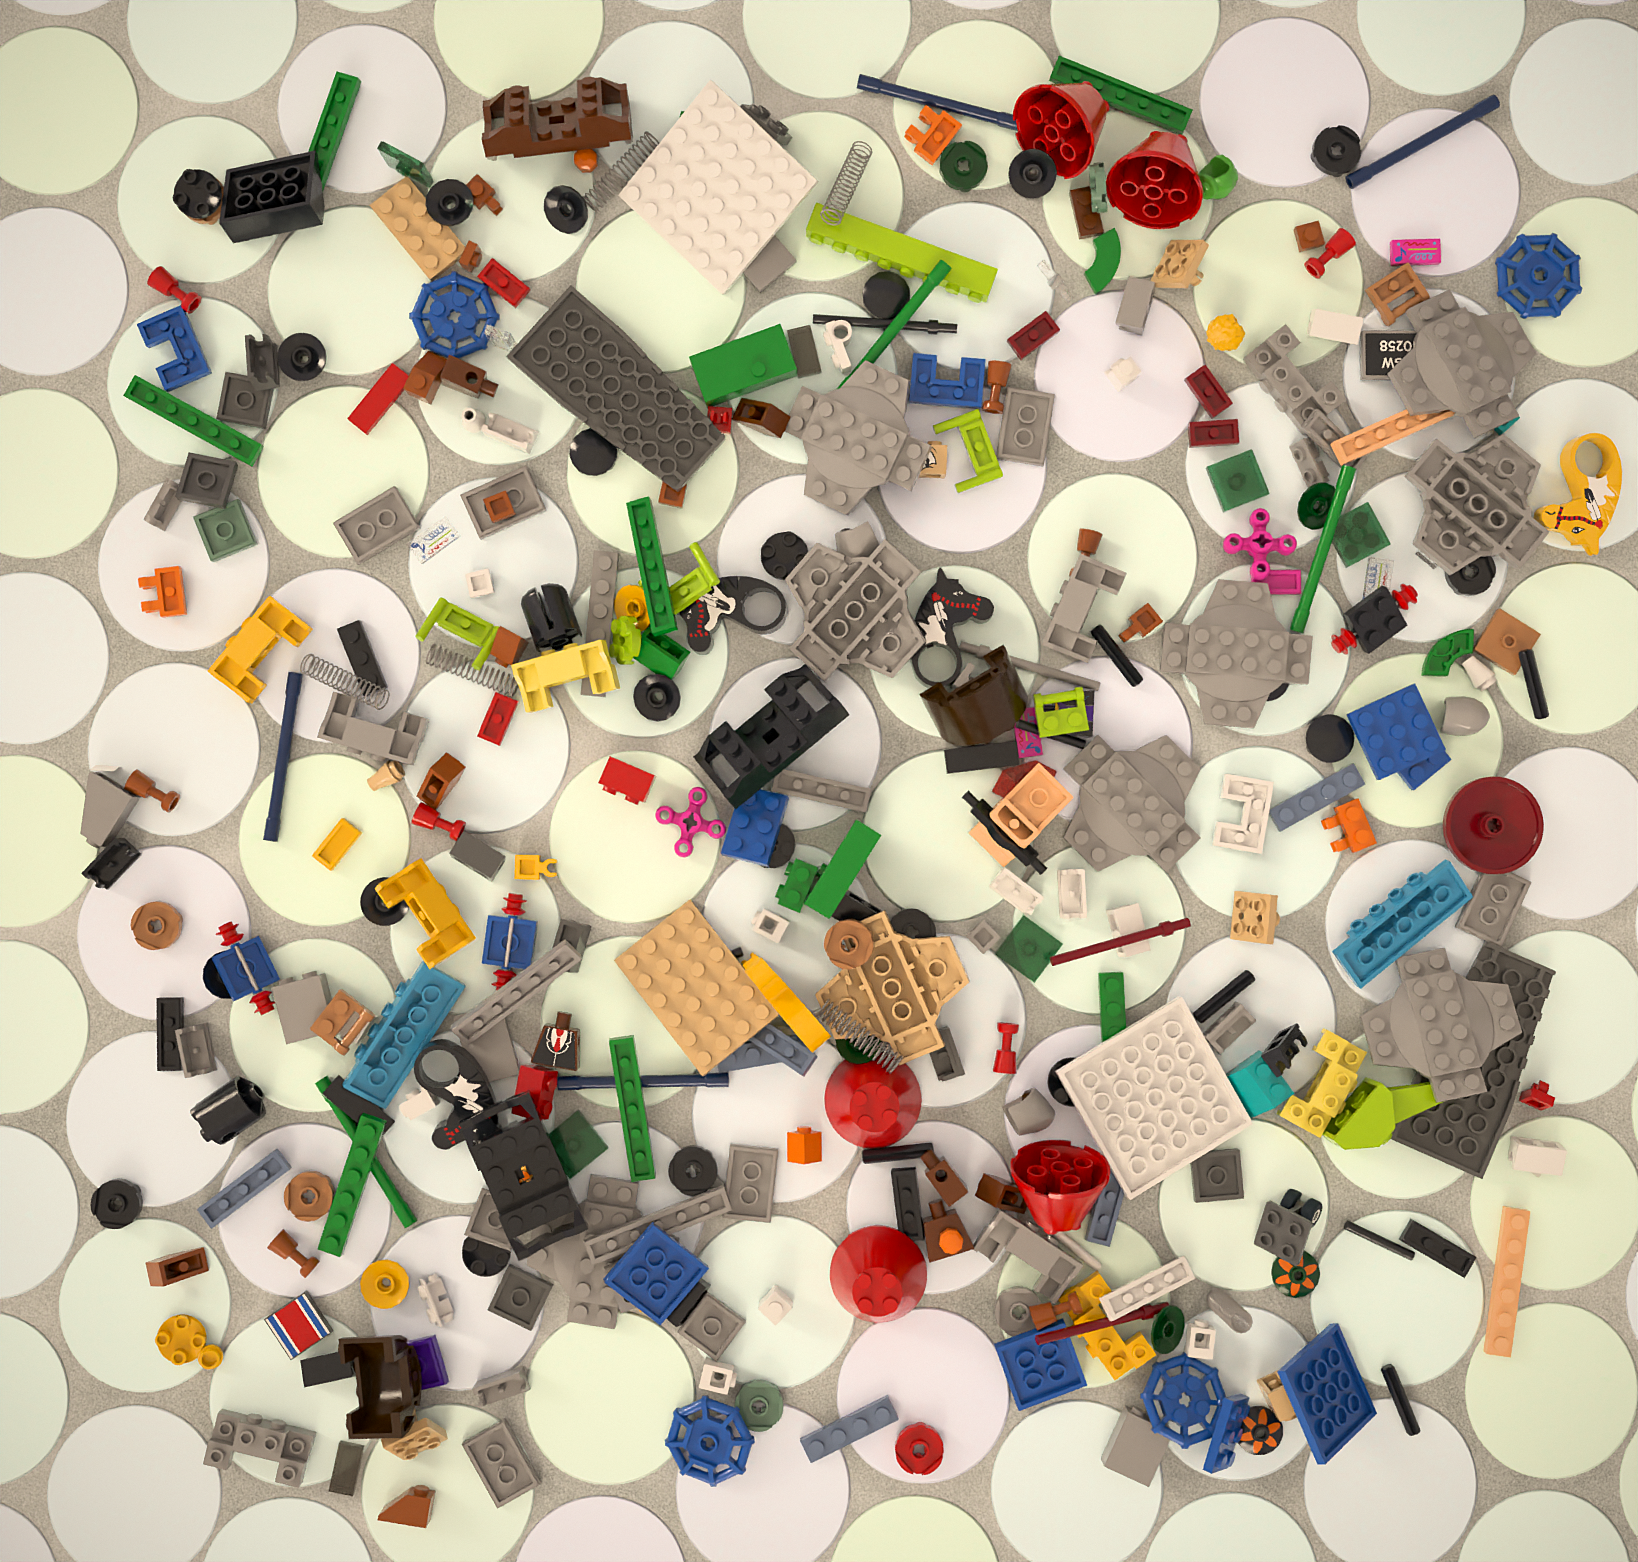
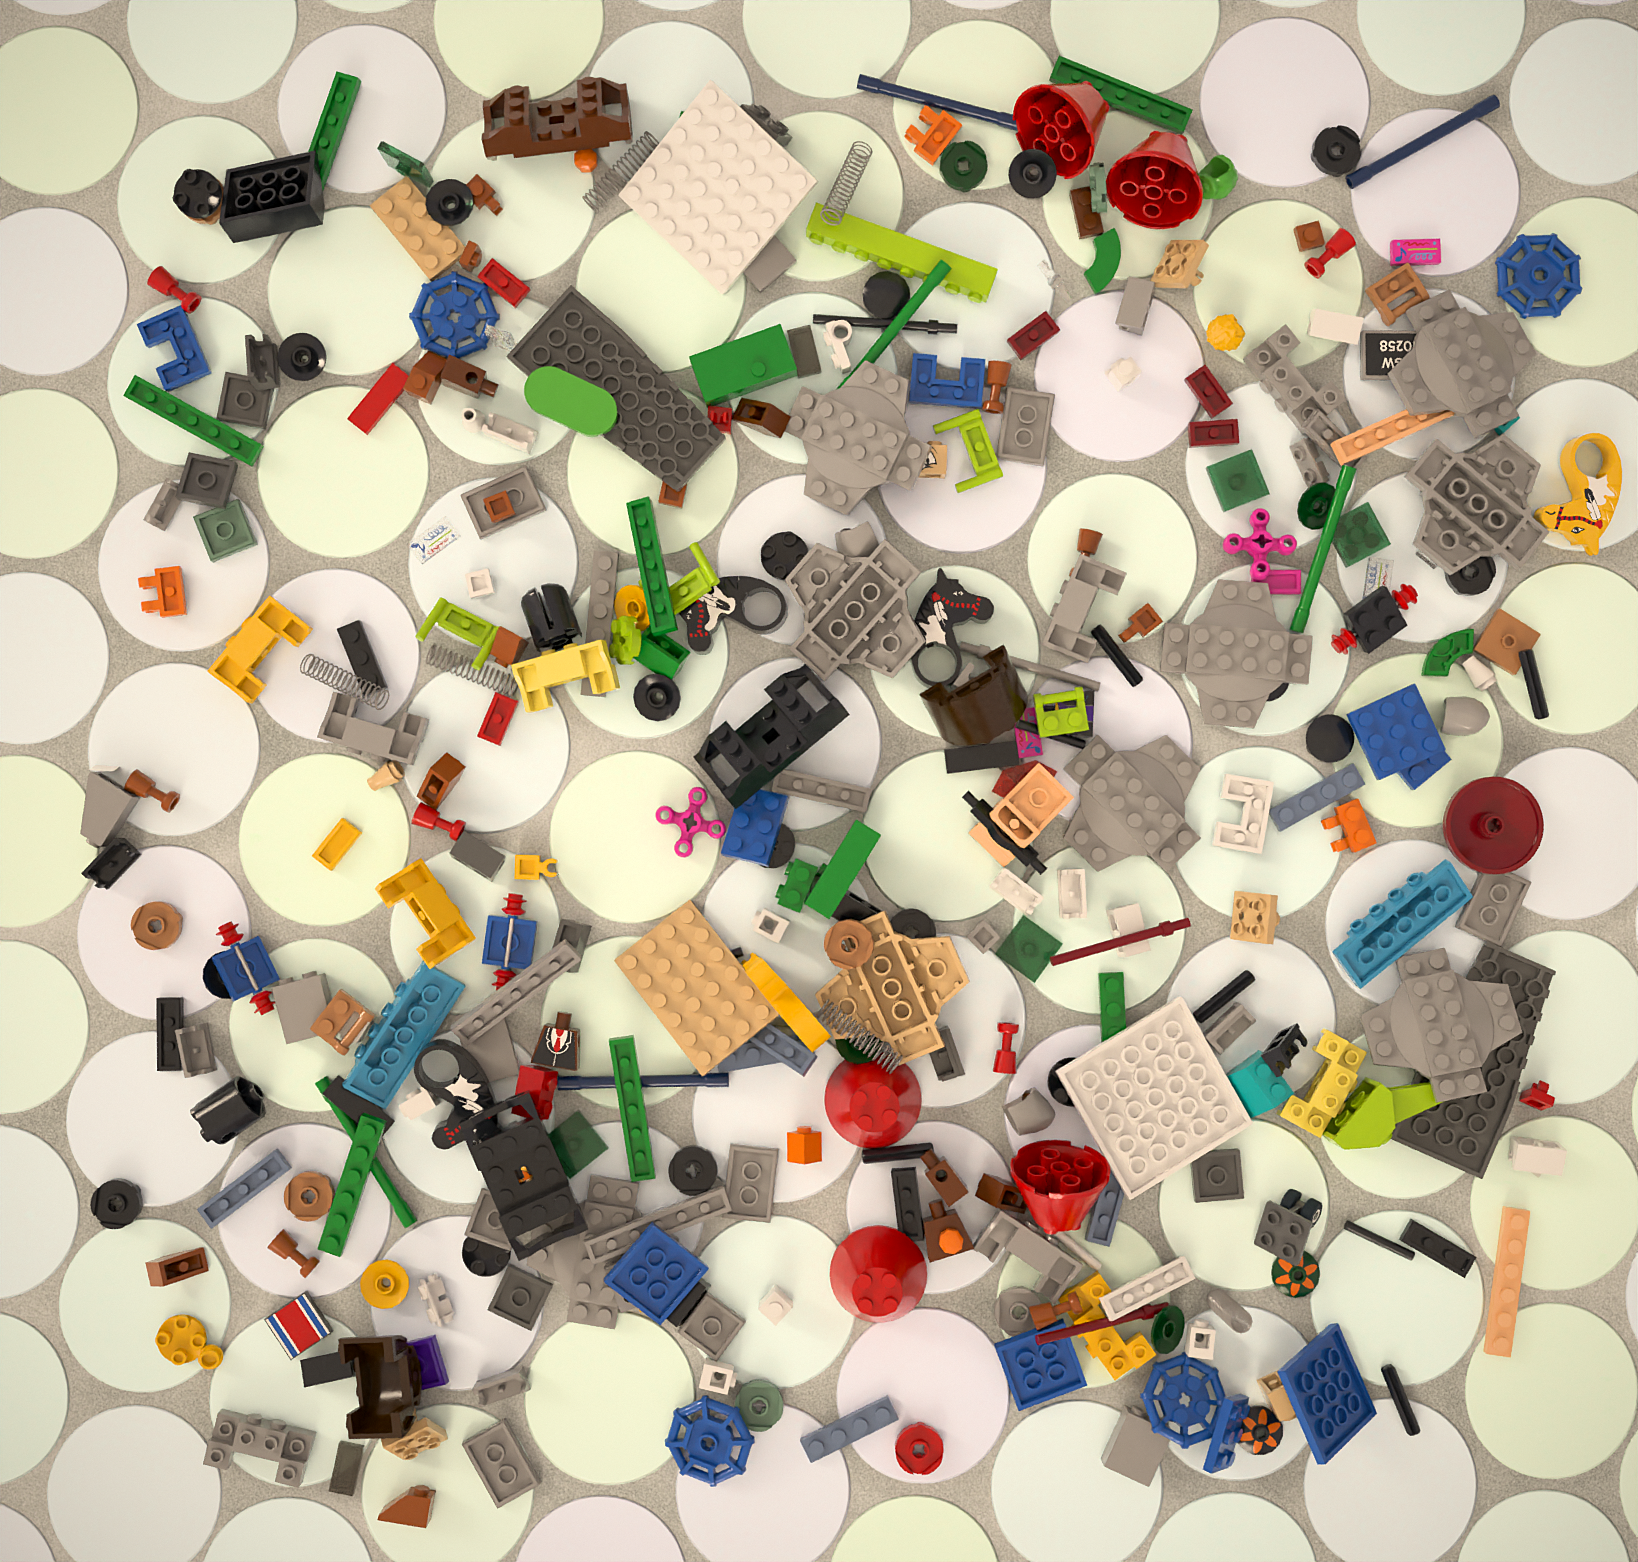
dark blue piece [263,672,303,842] -> none
light grey tile [333,486,421,565] -> none
black dish [360,877,409,926] -> none
black dish [544,185,588,234] -> none
black dish [569,428,617,476] -> none
brick [598,756,657,805] -> none
none -> bright green tile [524,366,618,437]

